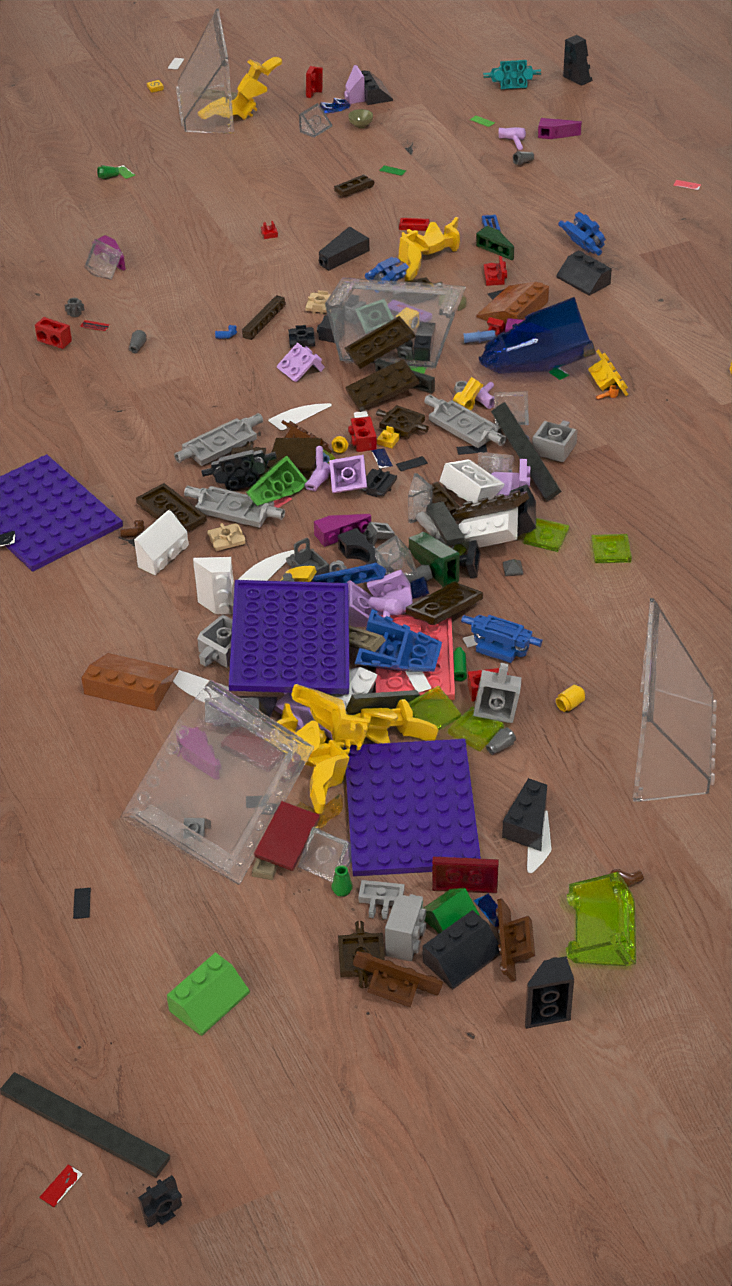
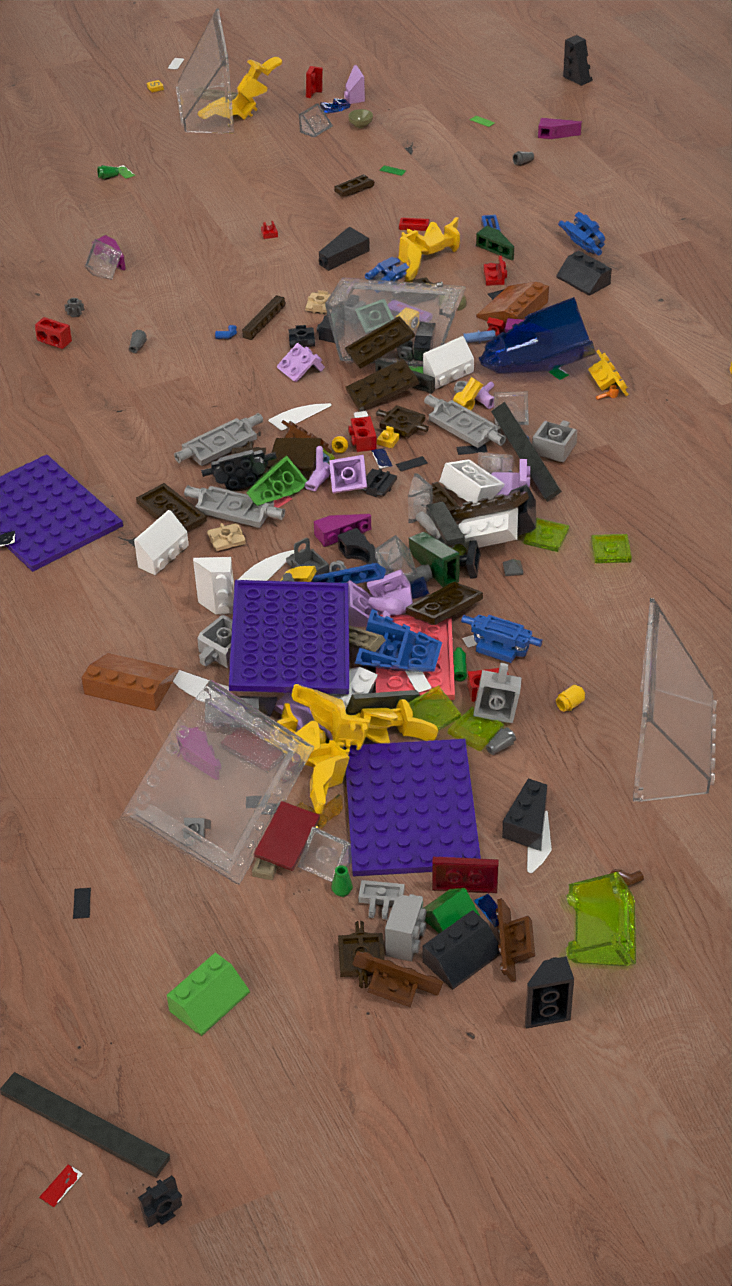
sticker [80,320,110,331] -> none
reddish brown arm [120,520,145,537] -> none
black slope [361,70,393,105] -> none
dark grey bracket [364,522,395,545] -> none
teal piece [483,60,541,89] -> none
lavender piece [499,127,526,150] -> none
coral sticker [674,180,701,190] -> none
none -> white slope [423,336,474,389]

